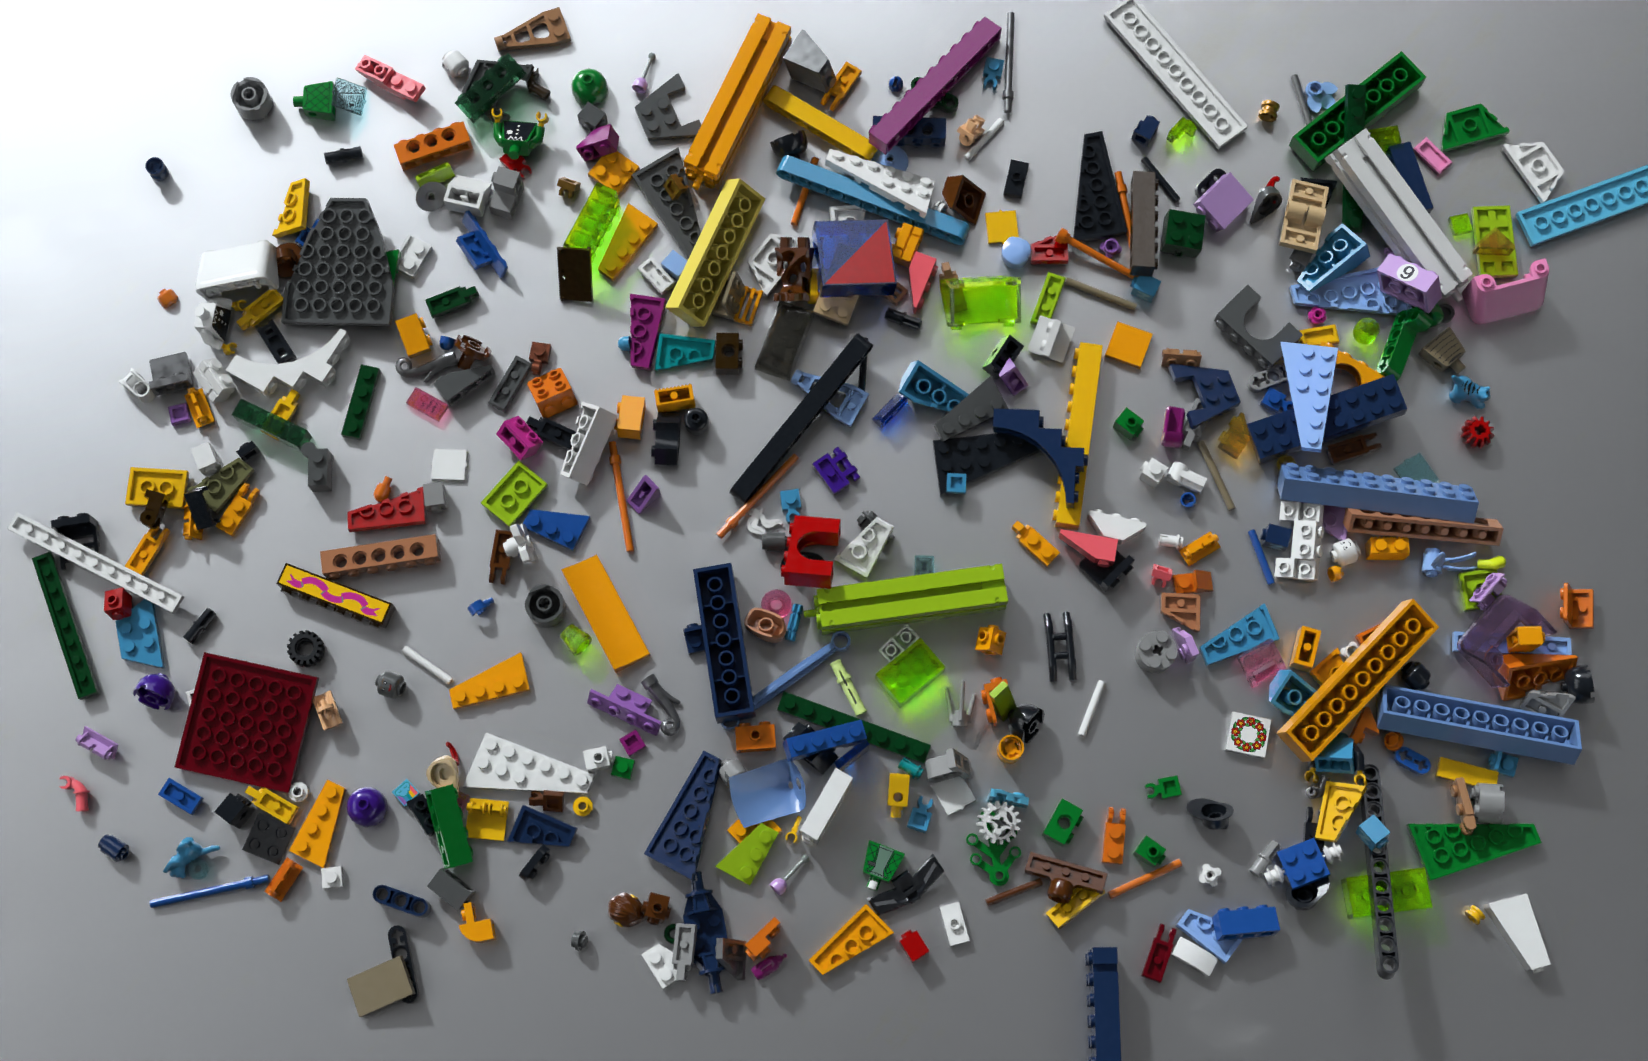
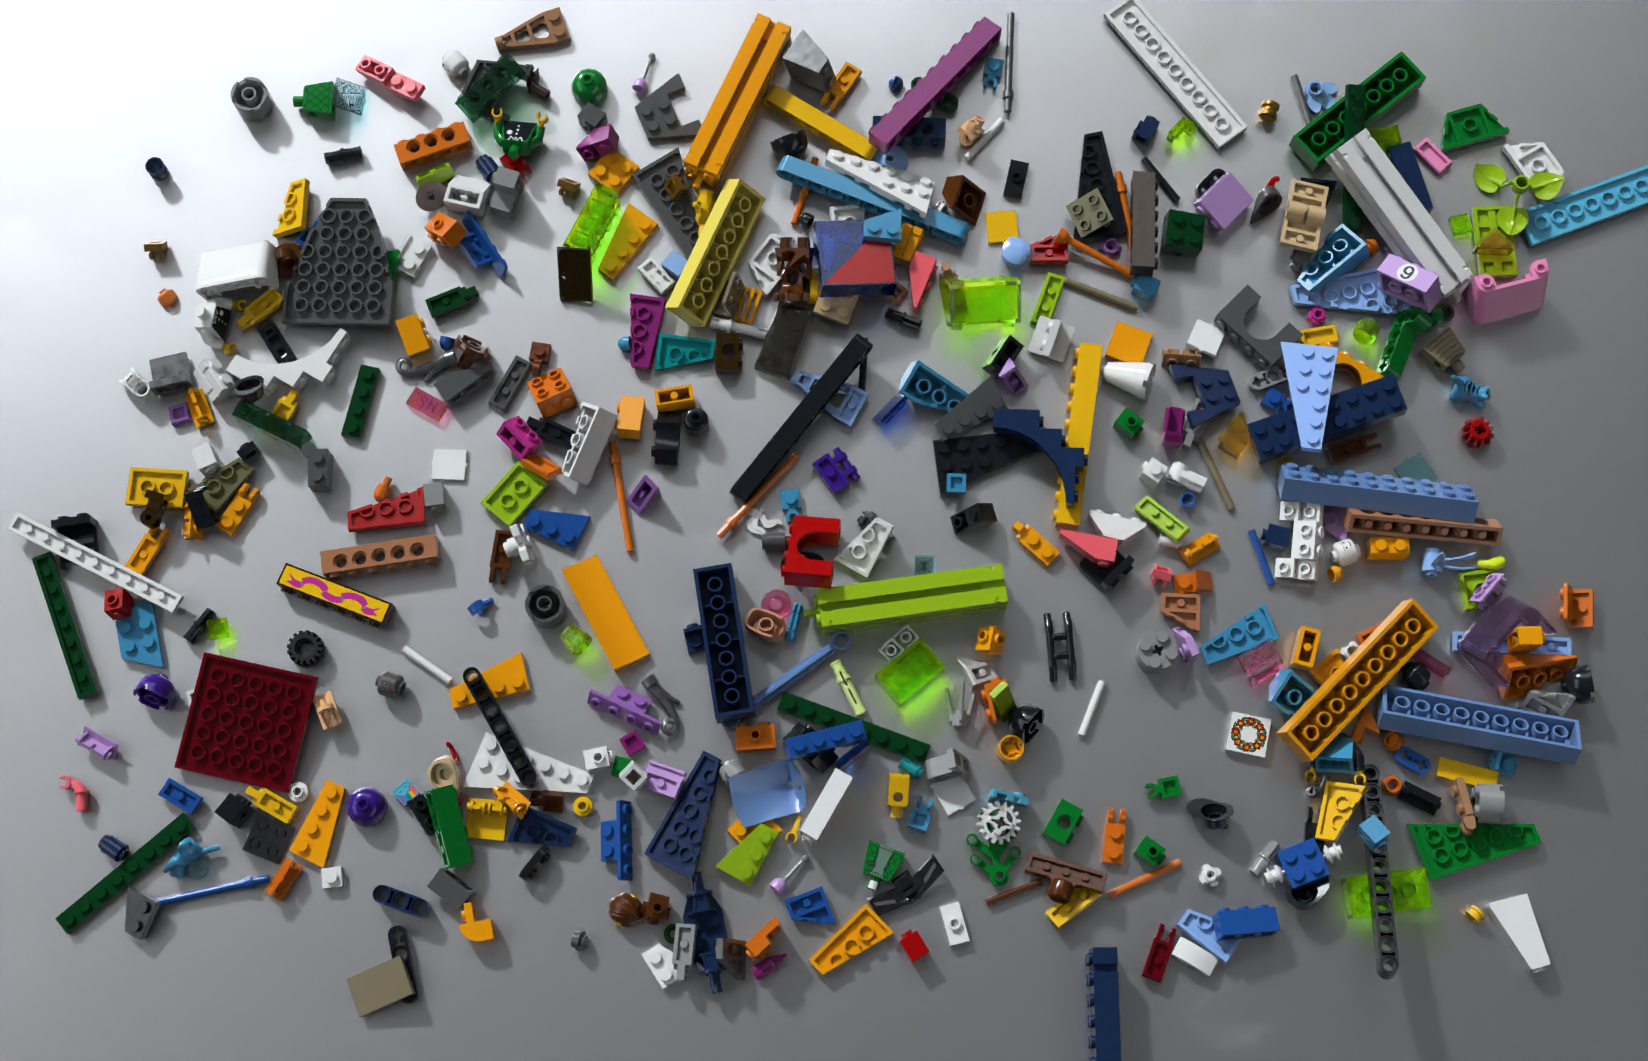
none -> dark green plate [55,813,197,934]
none -> black wing [125,887,161,940]
none -> pearl gold tile [143,241,168,260]
none -> clear neon green plate [206,618,230,640]
none -> black piece [230,375,264,405]
none -> orange brick [424,212,467,249]
none -> black beam [463,667,540,789]
none -> dark blue brick [476,154,498,182]
none -> light orange hinge [493,781,531,820]
none -> orange tile [521,453,562,480]
none -> blue bracket [601,800,633,881]
none -> white brick [619,760,648,791]
none -> lavender plate [641,760,687,800]
none -> yellow piece [693,189,718,237]
none -> white pin [710,316,767,340]
none -> blue wing [785,886,836,924]
none -> black hinge [799,212,814,229]
none -> dark azure wing [863,209,902,244]
none -> black slope [950,503,997,535]
none -> white slope [954,656,999,690]
none -> olive hinge [1066,188,1114,238]
none -> white cone [1101,362,1156,400]
none -> lime tile [1134,495,1190,544]
none -> white piece [1186,319,1226,358]
none -> orange plate [1364,239,1379,257]
none -> orange plate [1382,776,1402,796]
none -> black hinge [1397,781,1442,816]
none -> clear pink tile [1411,648,1452,678]
none -> lime plant [1474,164,1565,236]

